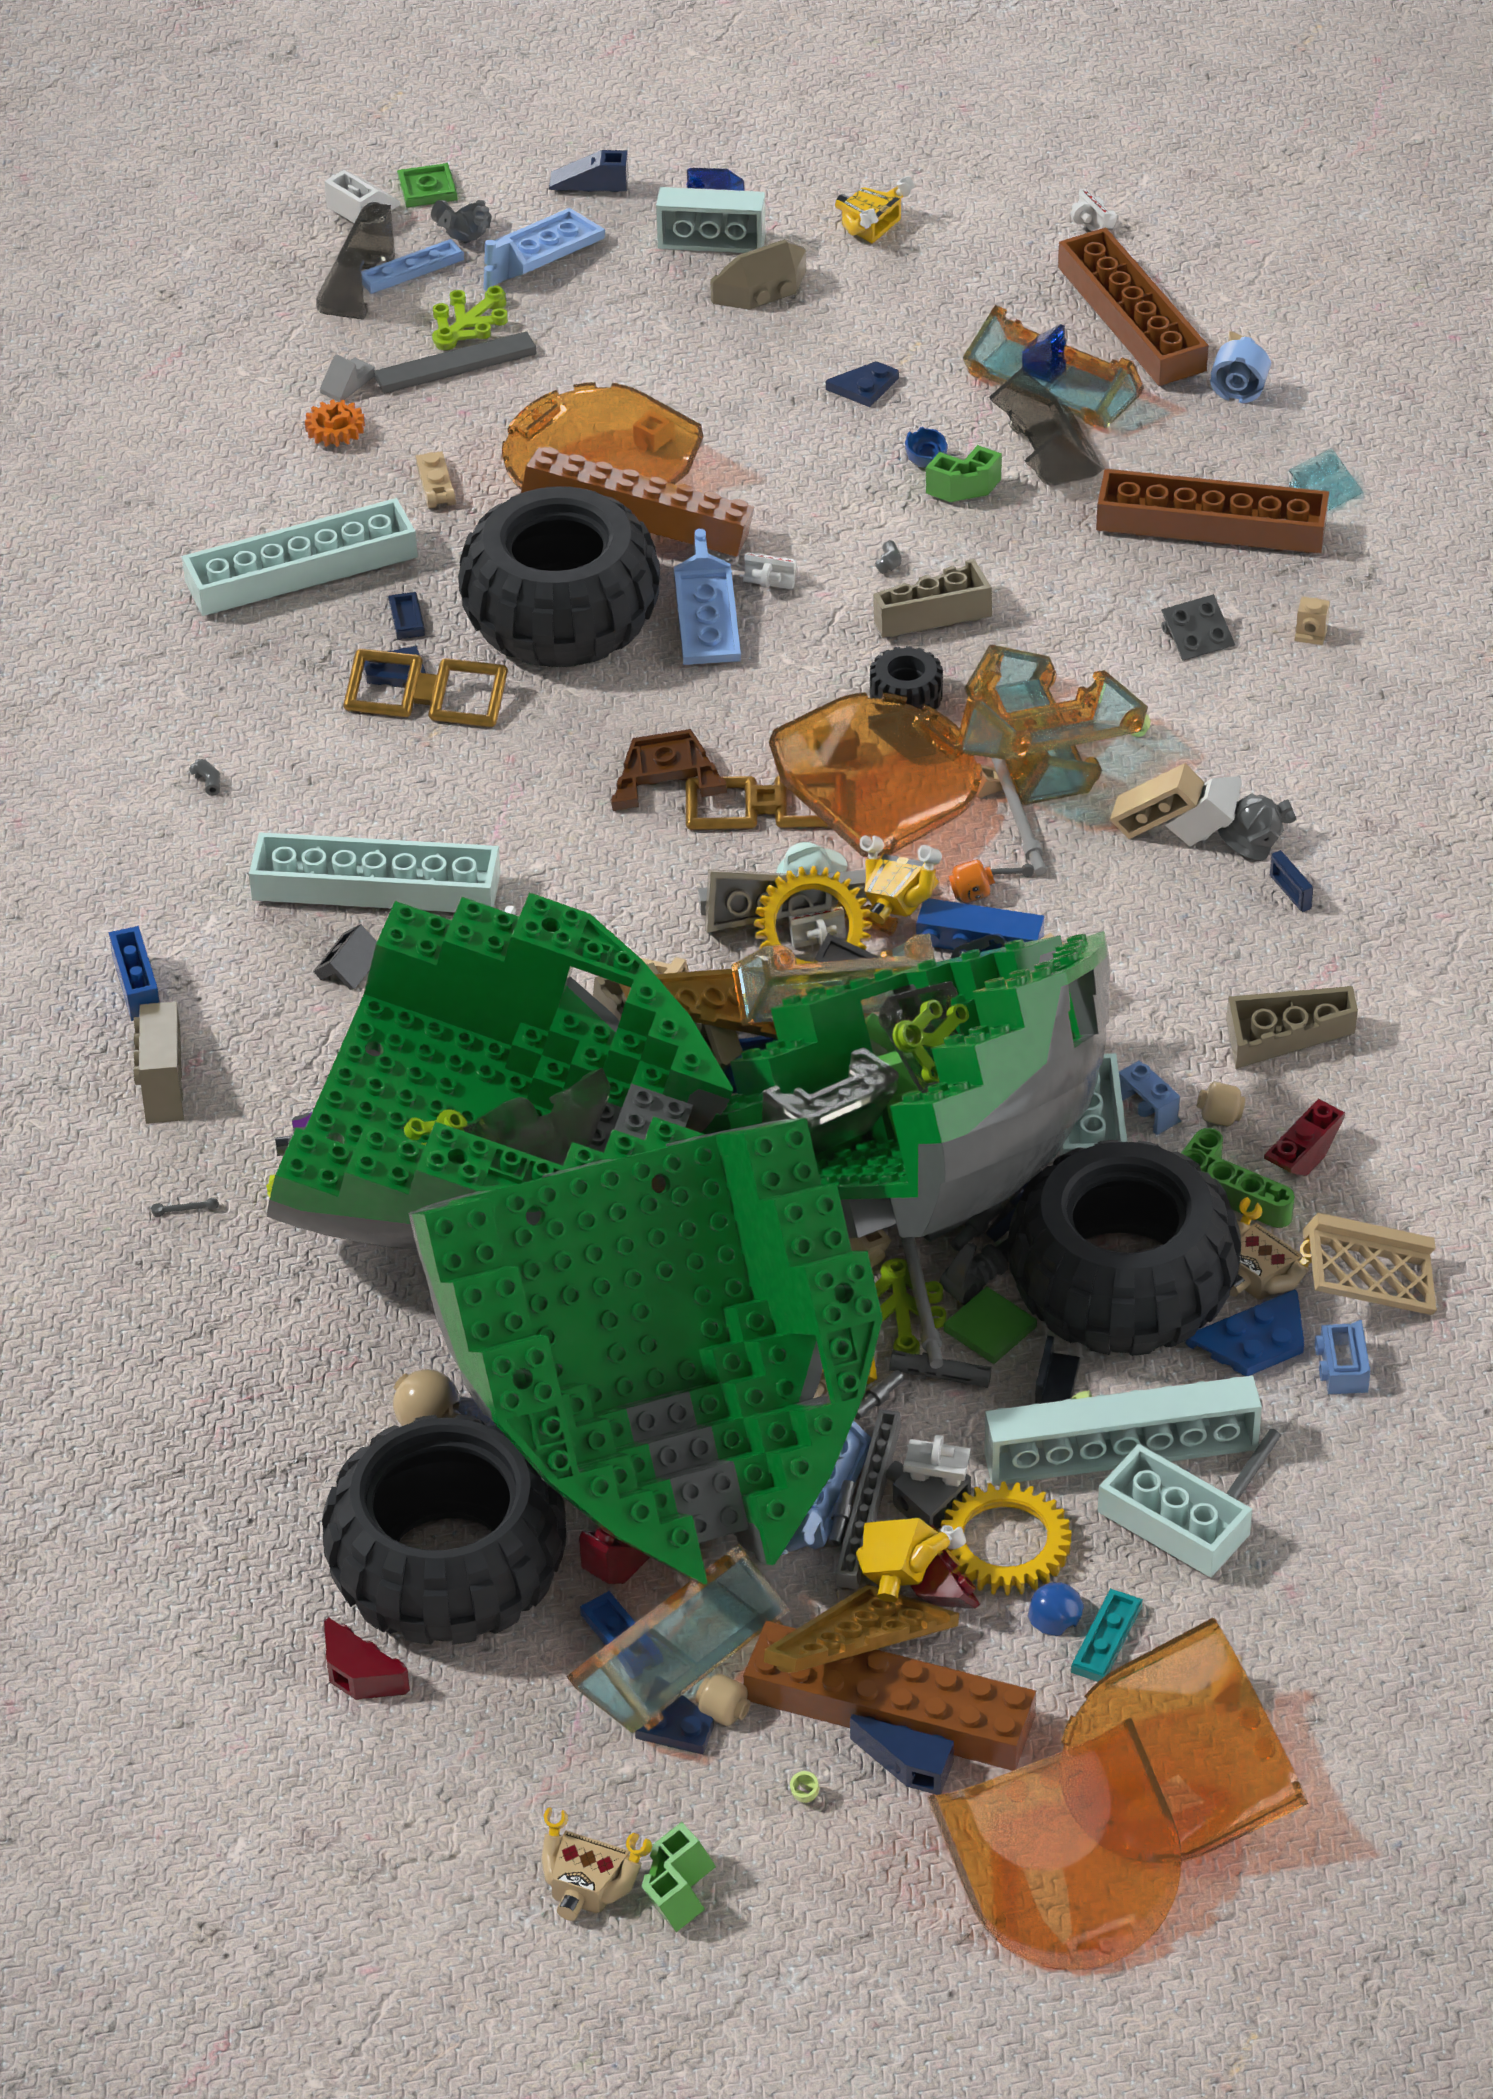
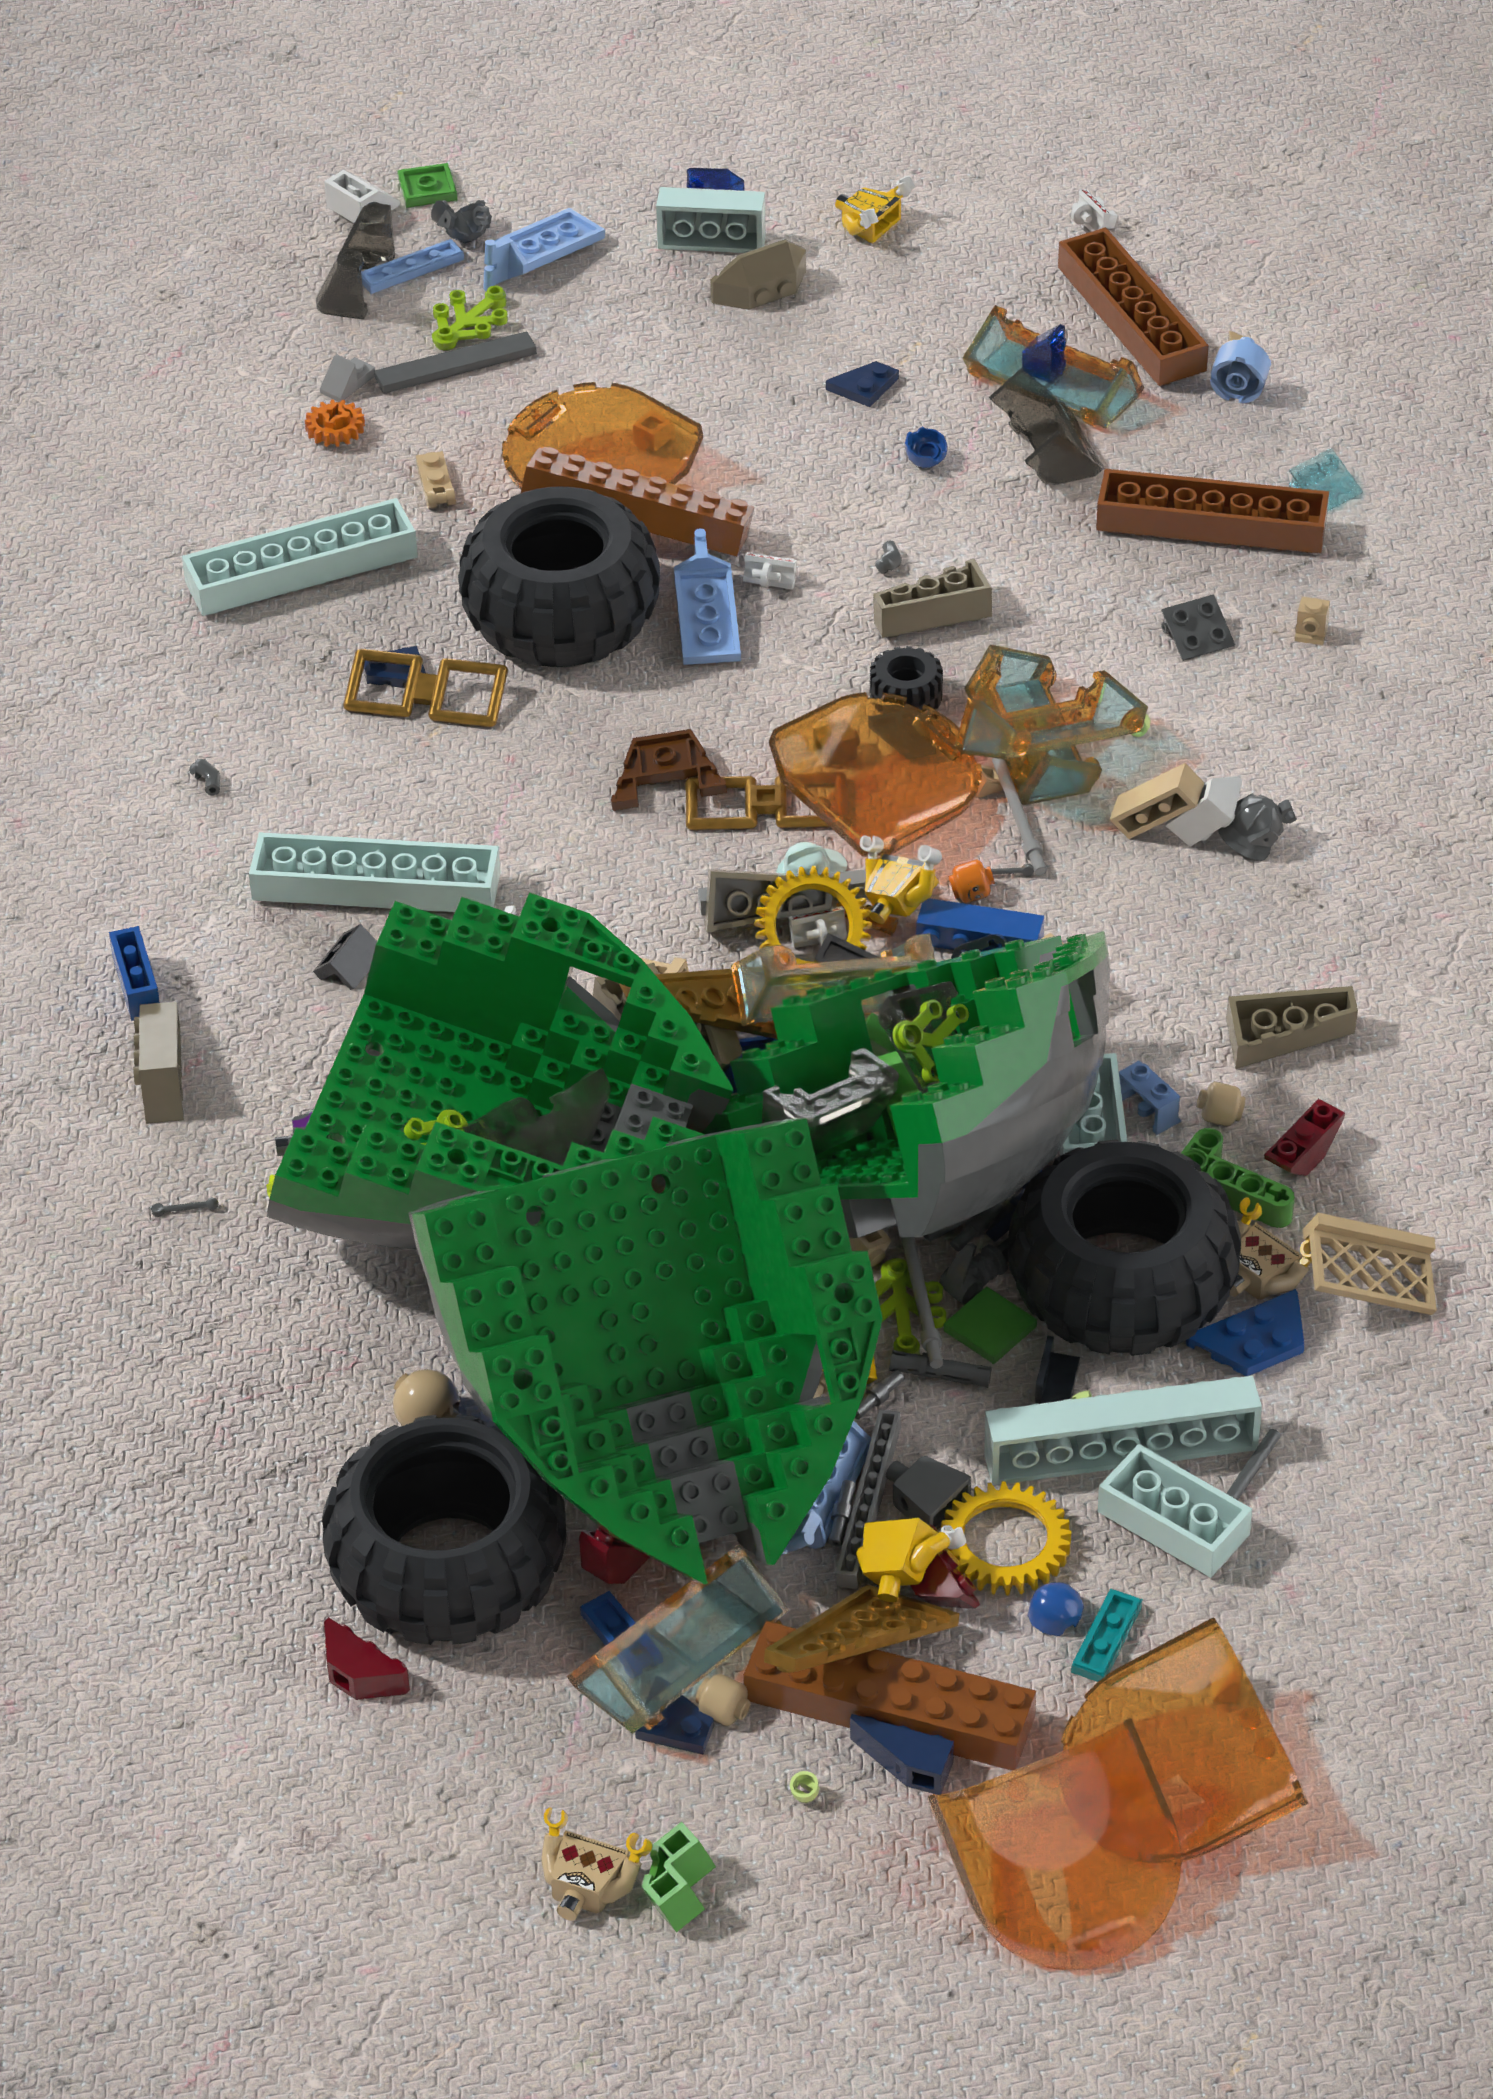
dark blue tile [388,592,425,640] -> none
dark blue slope [549,150,629,192] -> none
white hips [903,1435,971,1487] -> none
bright green brick [926,445,1002,502] -> none
dark blue tile [1270,850,1313,912] -> none
medium blue window [1315,1320,1371,1394] -> none

